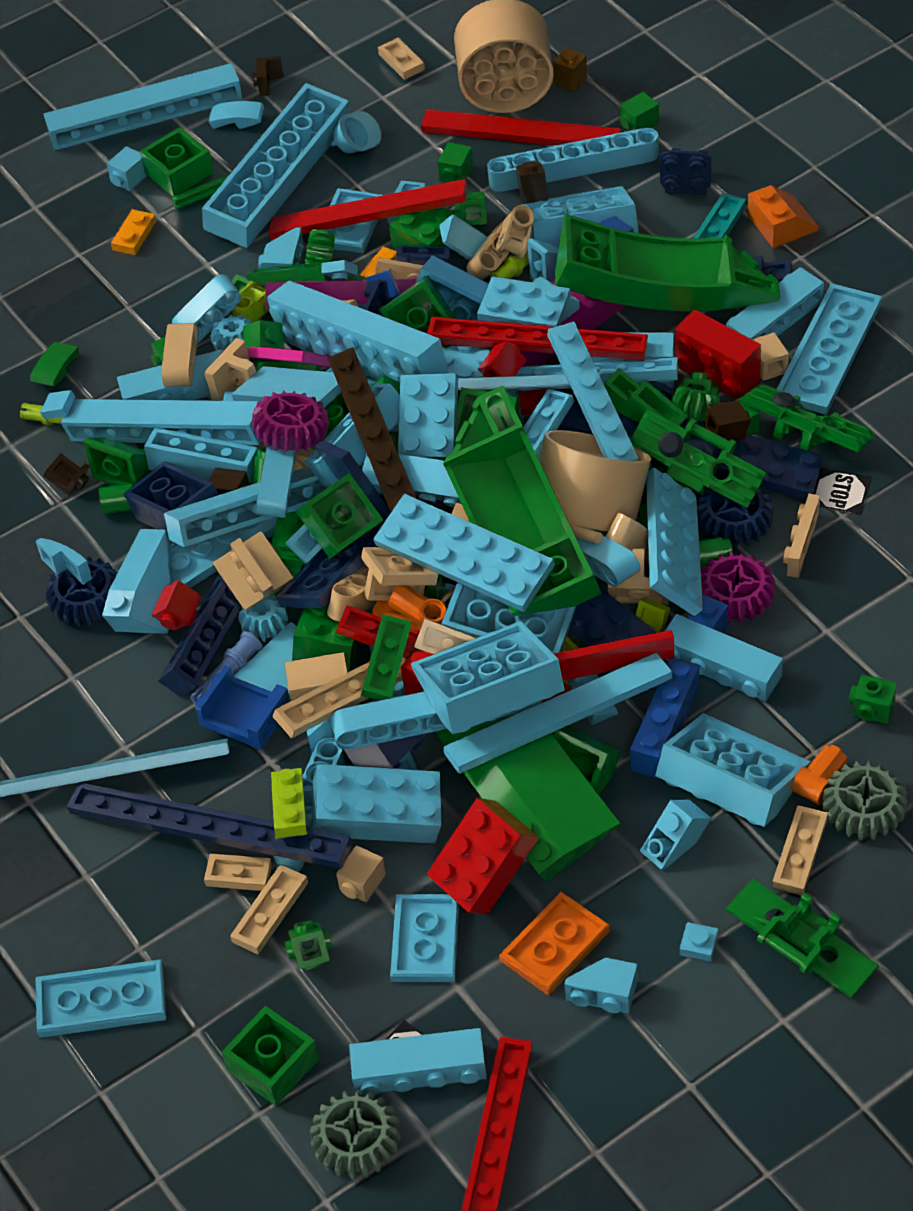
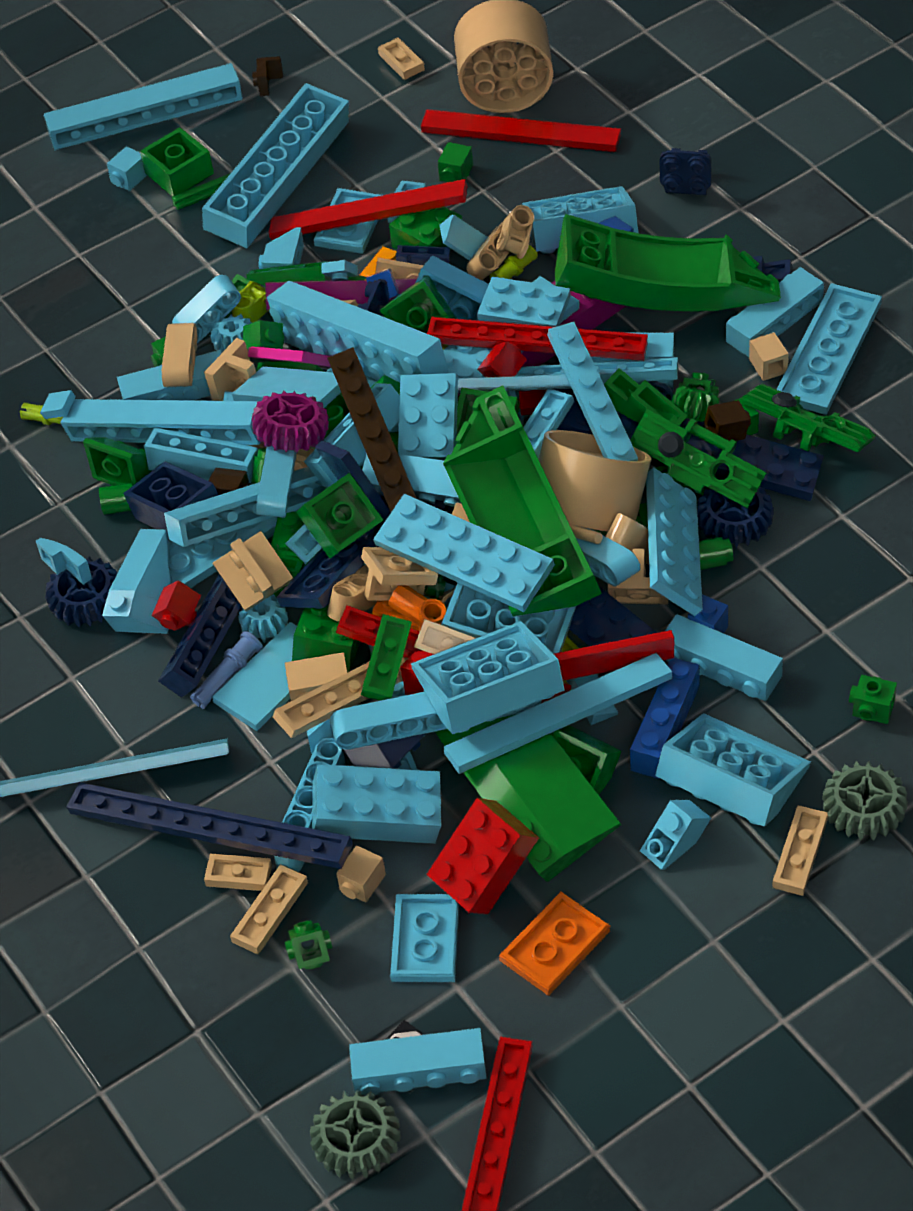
green slope [30,341,79,387] -> none
medium azure tile [36,959,167,1038] -> none
dark brown bracket [43,453,90,496] -> none
light orange plate [111,209,156,255] -> none
blue panel [195,665,290,750] -> none
medium azure slope [209,101,264,129] -> none
green brick [222,1005,319,1106] -> none
lime plate [271,768,307,839] -> none
green gear [305,229,335,264] -> none
medium azure piece [331,111,381,154] -> none
green brick [455,191,487,225] -> none
medium azure beam [487,128,659,192] -> none
dark brown brick [516,161,548,204] -> none
medium azure slope [527,238,558,283] -> none
pearl gold brick [553,48,588,92] -> none
medium azure slope [564,958,638,1014] -> none
green brick [619,92,659,131] -> none
lime tile [636,597,670,633] -> none
red brick [675,310,761,400] -> none
medium azure plate [679,922,718,962] -> none
teal plate [693,193,746,239] -> none
magenta gear [701,552,775,624] -> none
green piece [726,879,879,999] -> none
orange slope [748,185,819,248] -> none
tan plate [783,493,820,578] -> none
orange piece [791,744,848,805] -> none
sticker [813,468,871,514] -> none

